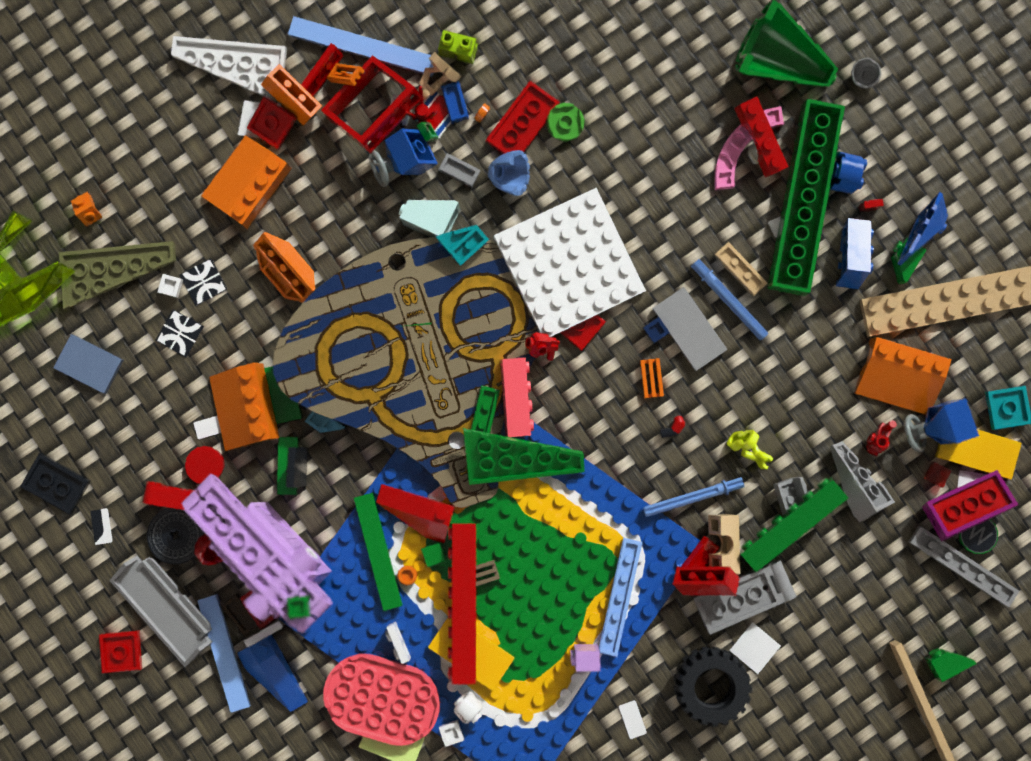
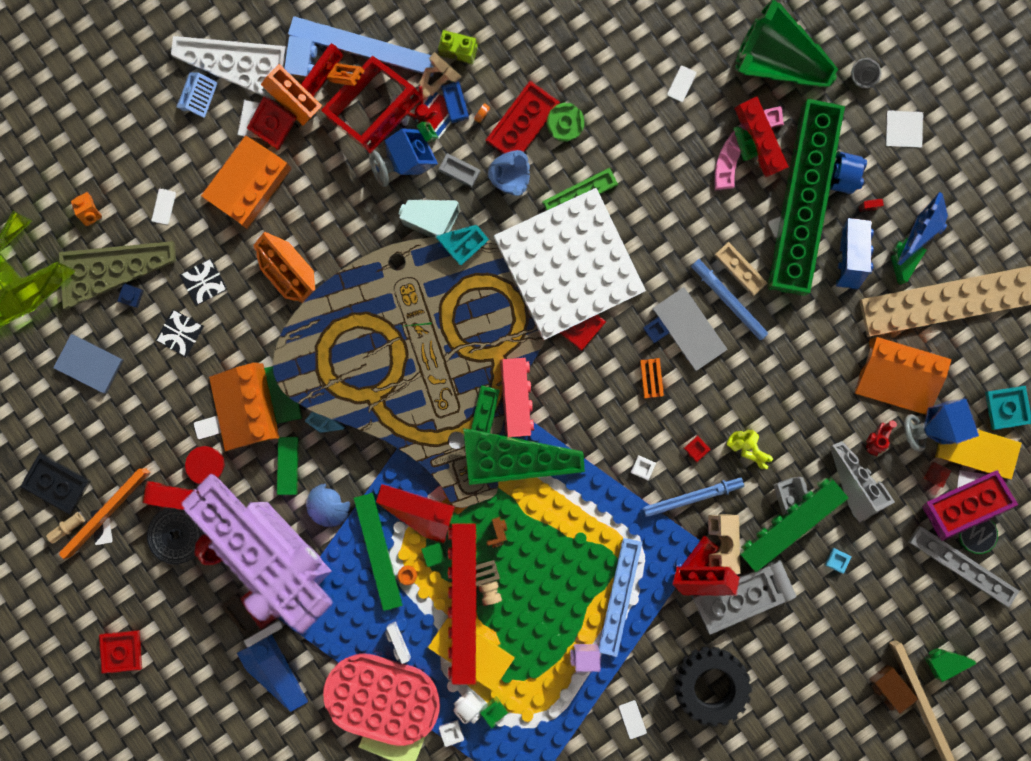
light grey slope [109,556,212,667] -> none
white plate [158,274,183,298] -> none
light blue tile [197,594,251,713] -> none
black tile [286,447,308,488] -> none
green tile [287,596,311,619] -> none
red piece [525,333,560,361] -> none
arm [660,416,685,438] -> none
white sticker [729,622,781,674] -> none
none -> tan axle [46,512,85,544]
none -> orange tile [59,468,150,559]
none -> dark blue plate [118,284,144,308]
none -> white sticker [152,189,176,225]
none -> light blue panel [177,72,217,118]
none -> light blue brick [284,36,317,81]
none -> medium blue hair [306,484,350,527]
none -> tan wheel [478,581,502,605]
none -> green panel [480,696,508,728]
none -> dark orange bracket [487,516,508,548]
none -> bright green tile [542,168,618,211]
none -> white tile [630,455,656,480]
none -> white sticker [667,66,696,102]
none -> red tile [683,435,711,463]
none -> green tile [733,126,758,161]
none -> medium azure tile [825,548,852,574]
none -> reddish brown brick [870,665,918,714]
none -> white sticker [886,111,923,147]

